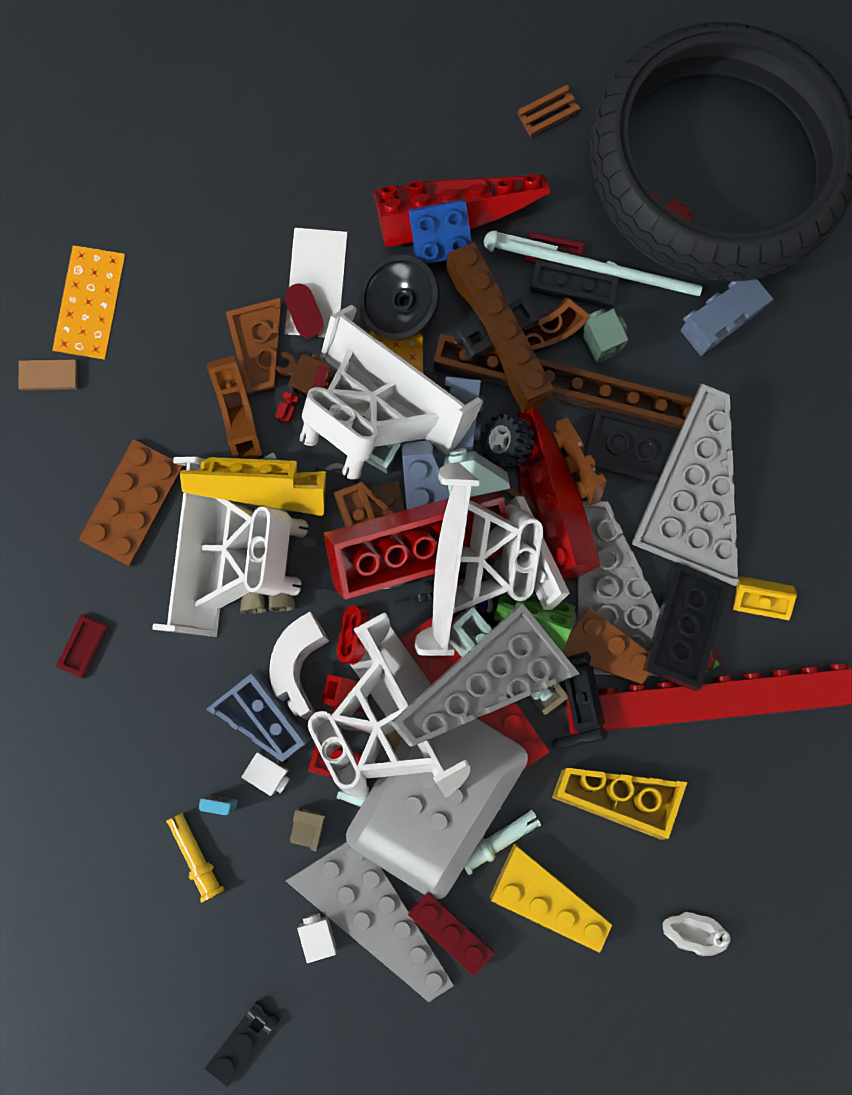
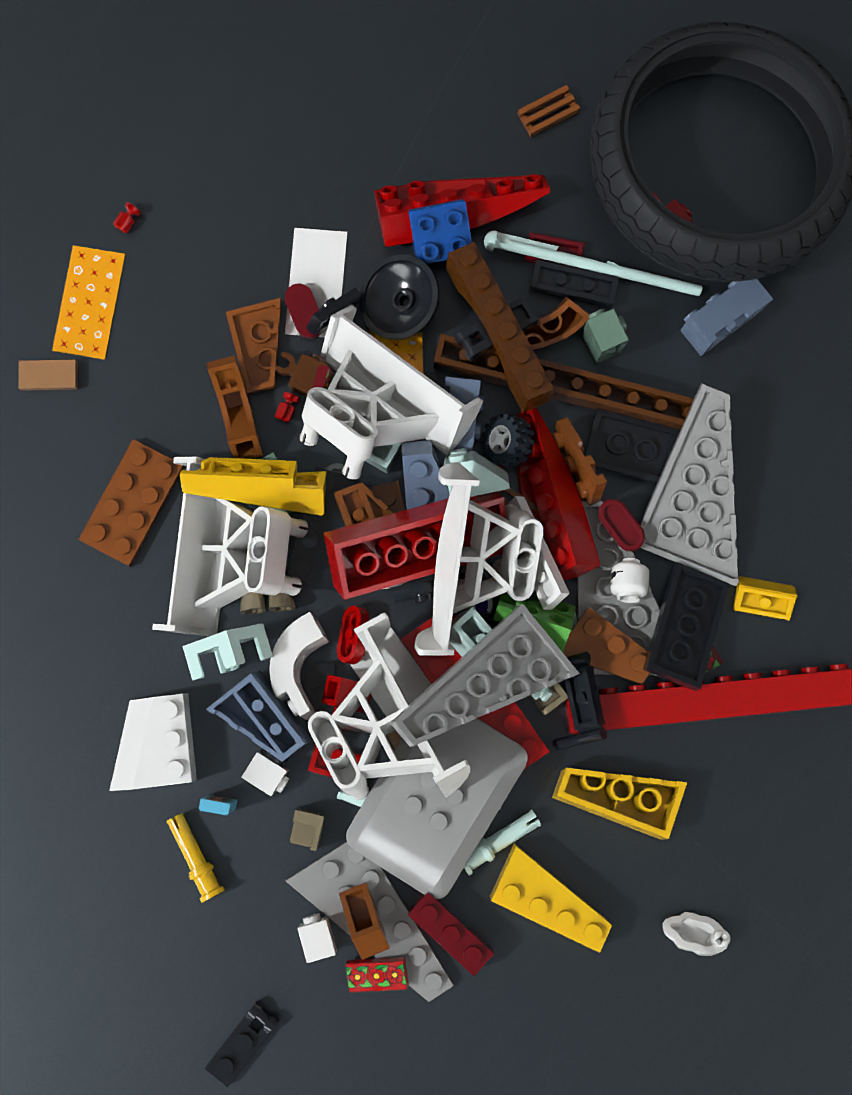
dark red tile [56,614,109,679] -> none
none -> white wedge [109,694,197,791]
none -> red piece [113,202,141,233]
none -> light aqua panel [183,623,273,680]
none -> black plate [306,287,361,335]
none -> dark orange slope [339,882,390,960]
none -> tile [345,957,409,992]
none -> dark red tile [598,499,645,551]
none -> white head [610,558,649,603]

